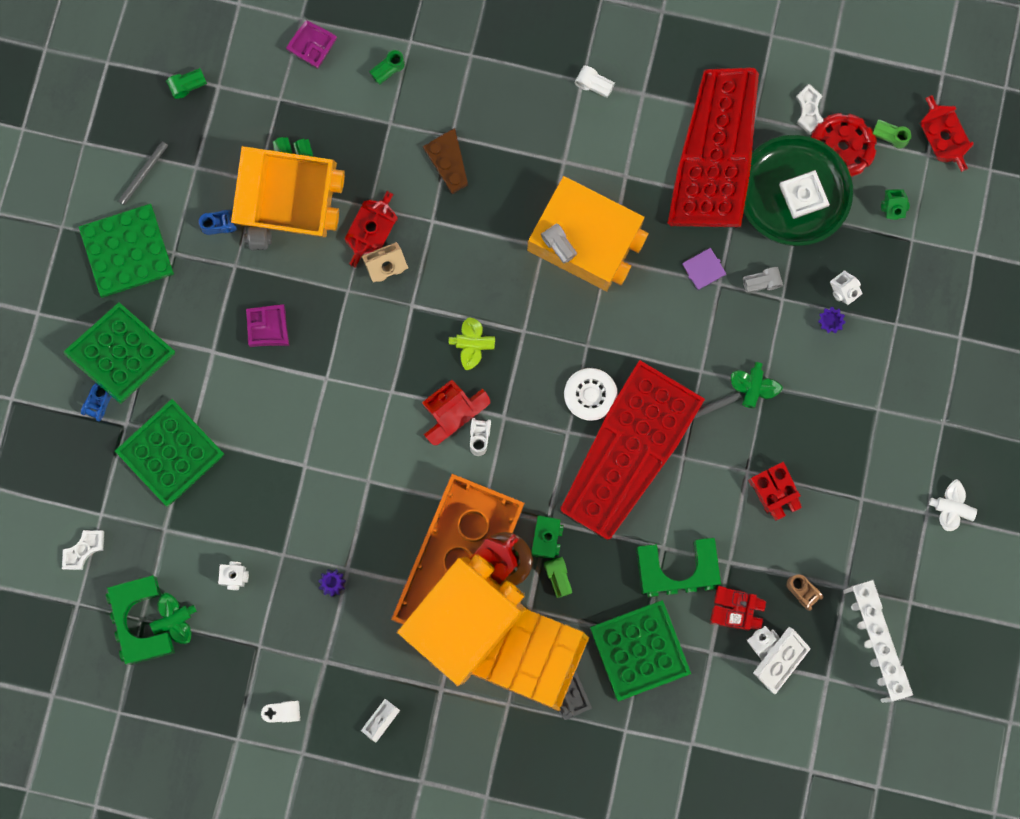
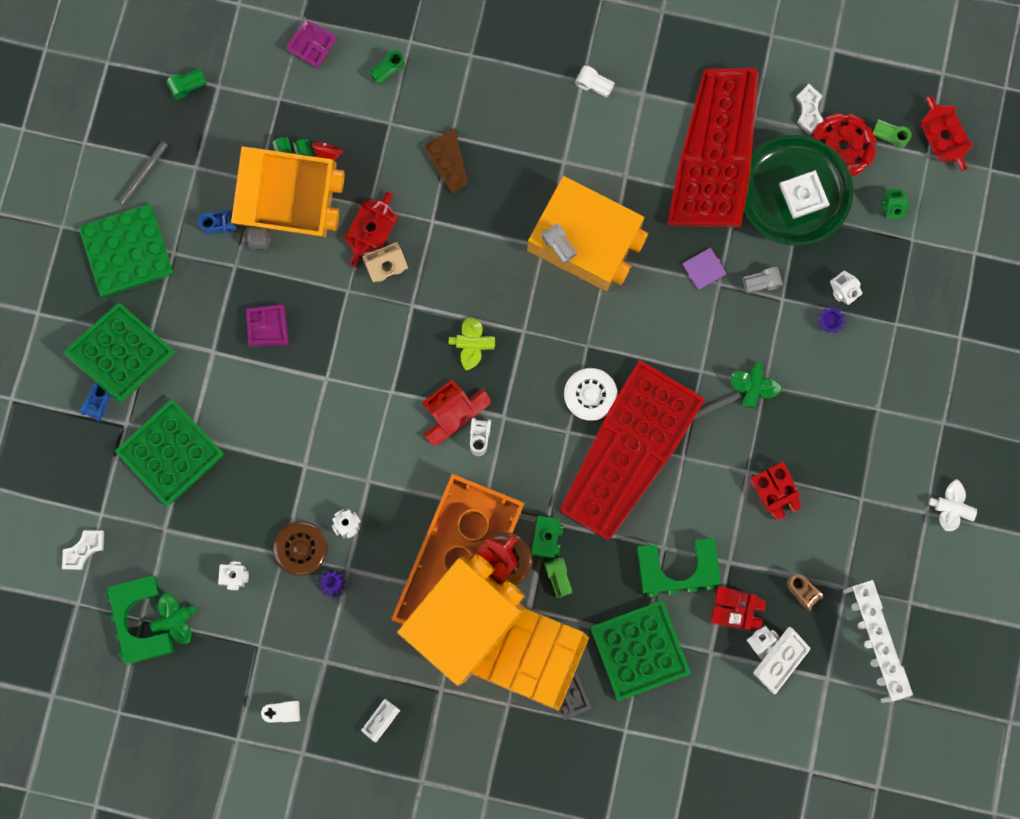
none -> reddish brown wheel [273,521,328,576]
none -> red hat [312,142,343,161]
none -> white brick [331,509,361,539]

